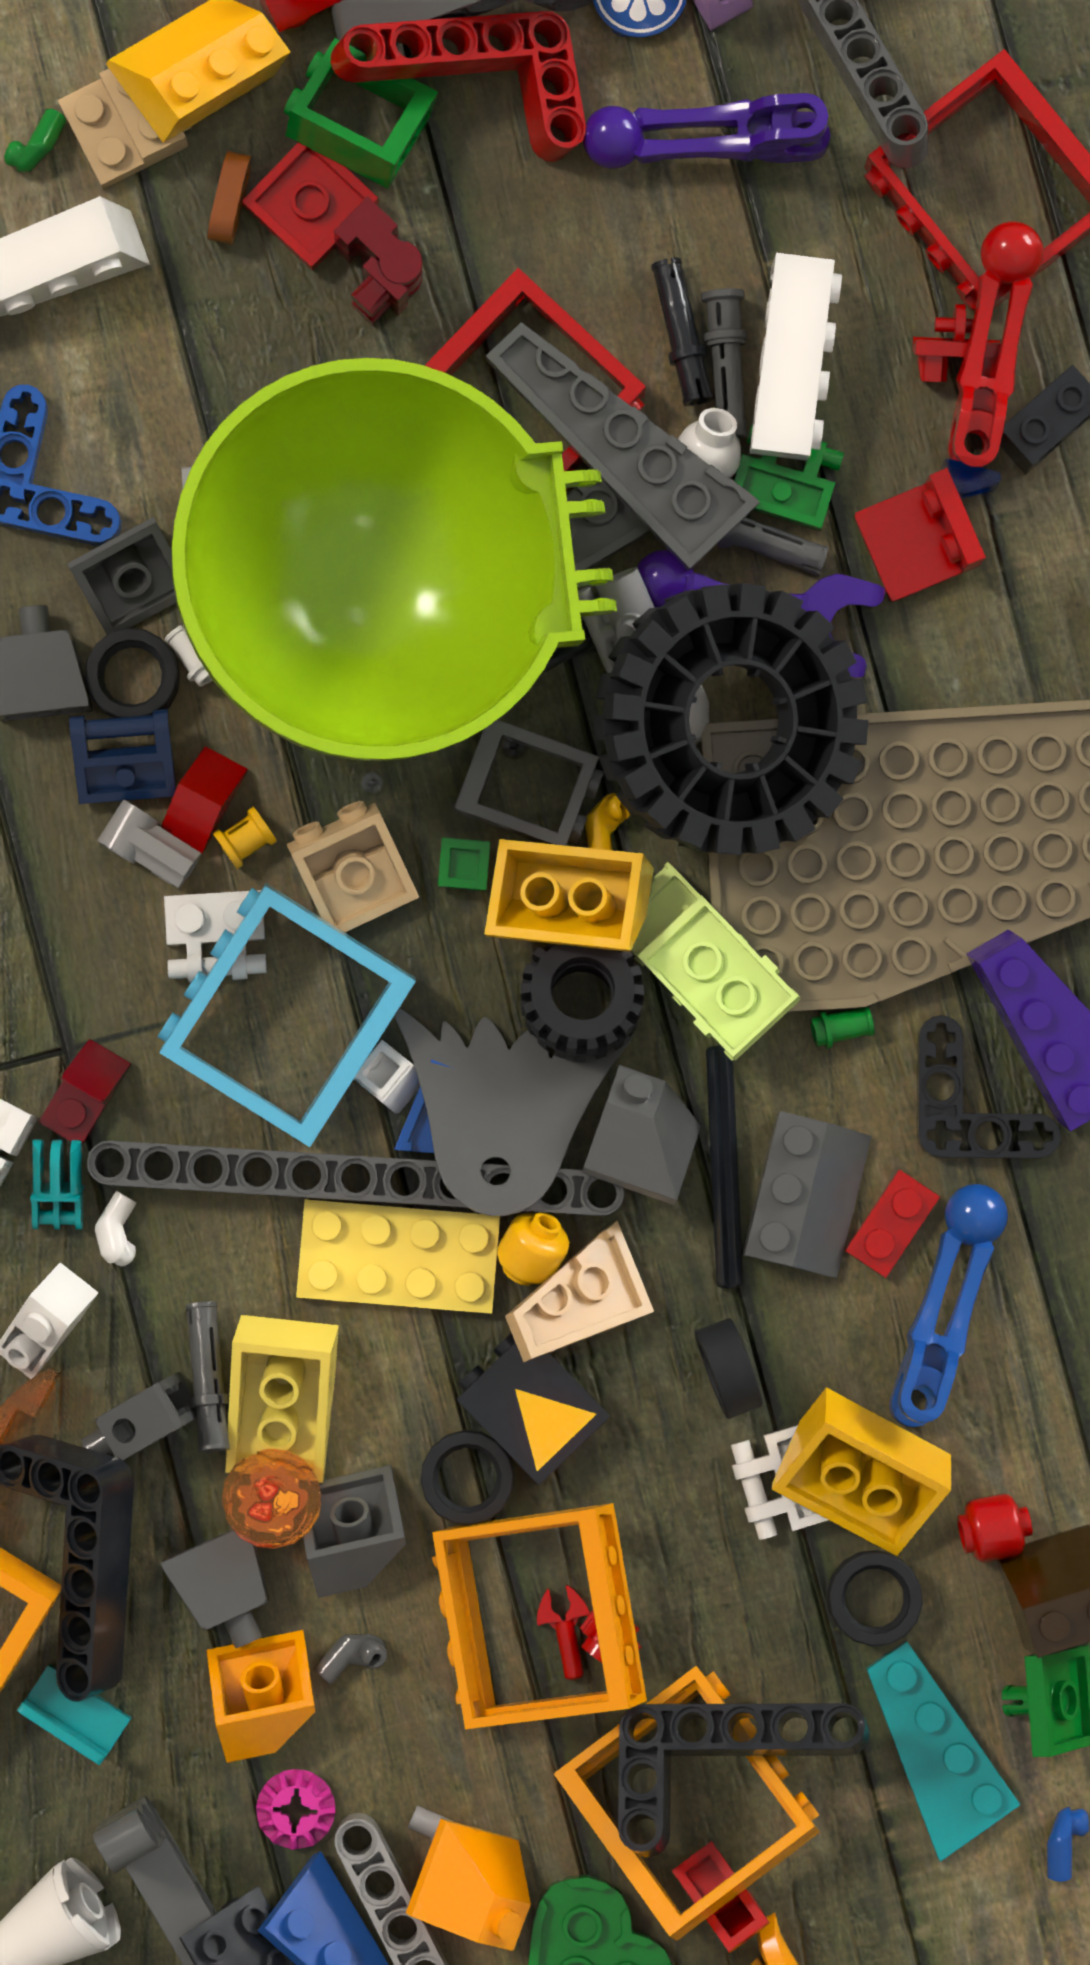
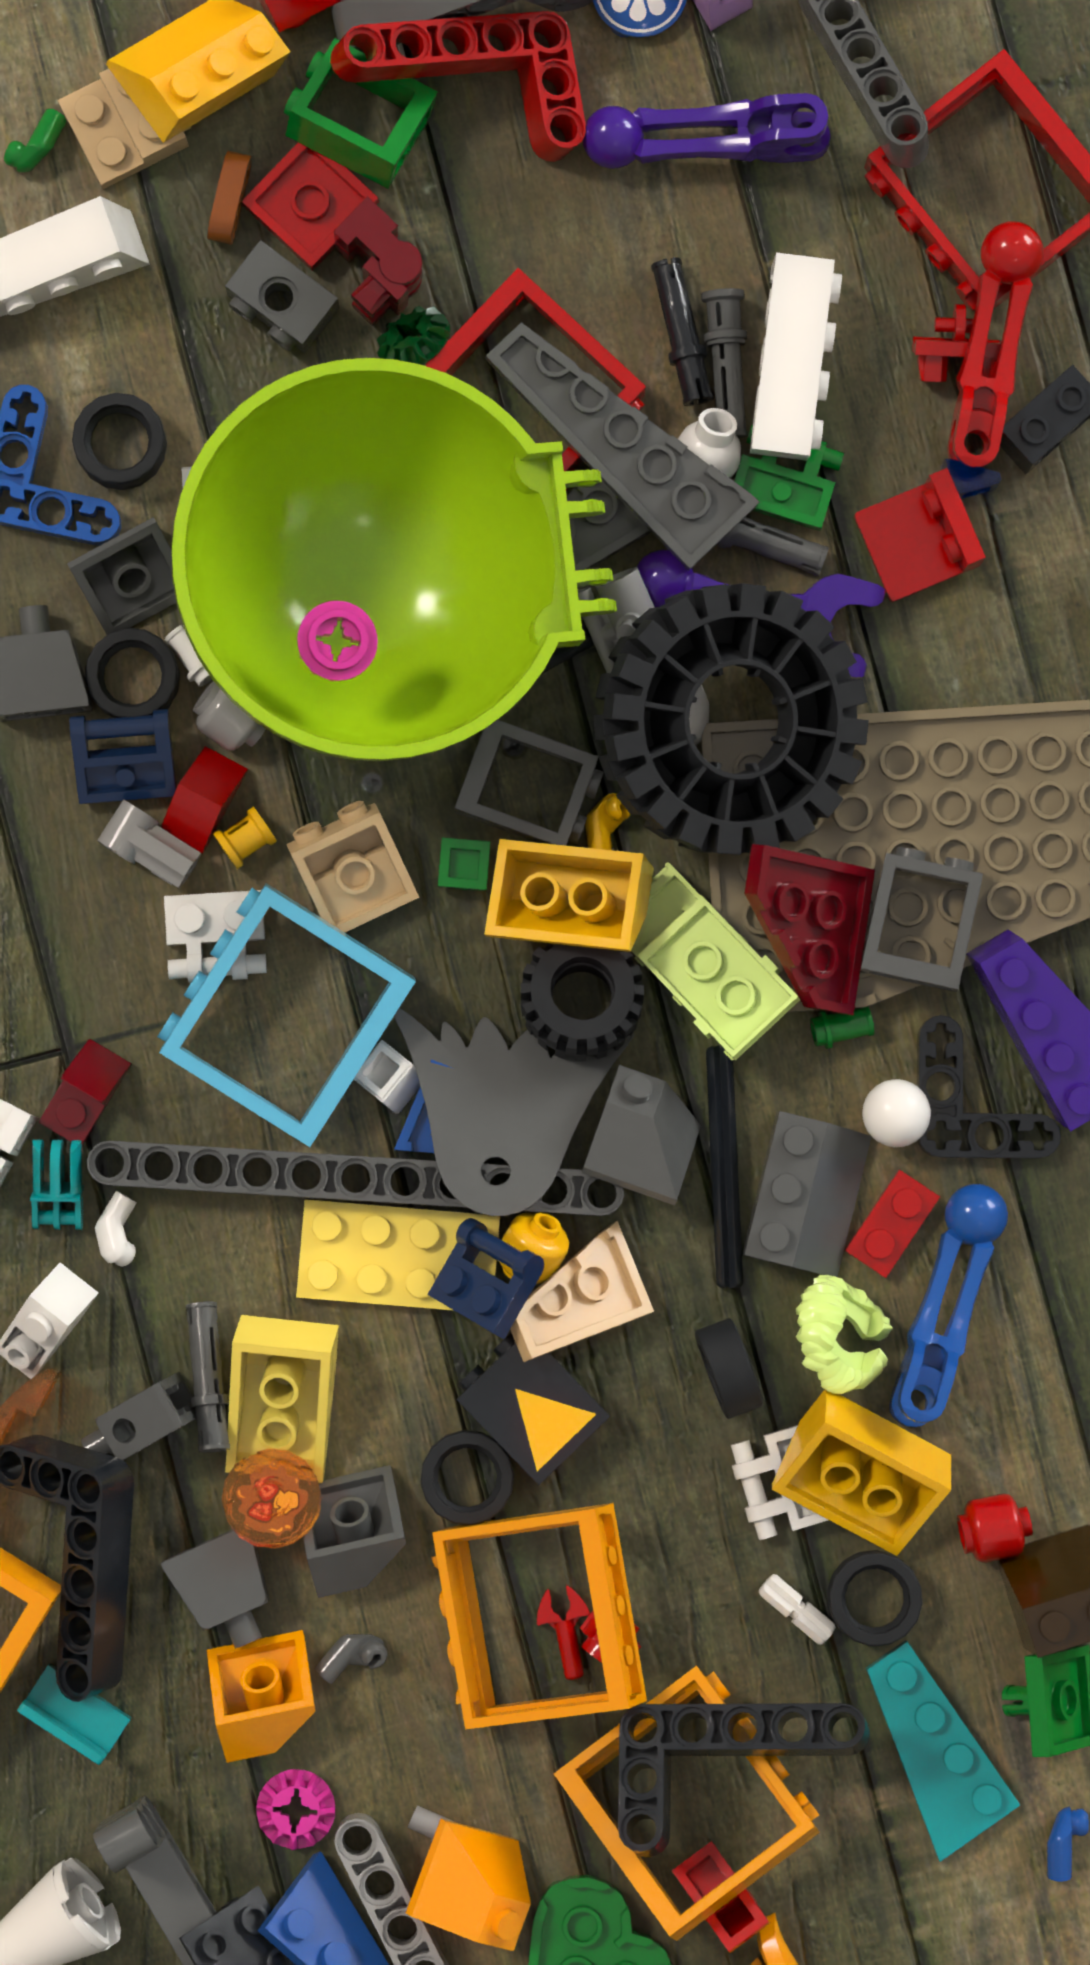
none -> black tyre [72,393,167,490]
none -> light grey head [193,681,266,751]
none -> dark grey brick [225,240,340,354]
none -> dark pink gear [297,601,378,682]
none -> dark green gear [377,305,450,365]
none -> dark blue plate [427,1218,544,1339]
none -> dark red plate [744,844,875,1015]
none -> white piece [759,1574,836,1645]
none -> yellowish green piece [796,1275,893,1394]
none -> dark grey window [860,847,983,992]
none -> white piece [862,1079,931,1147]

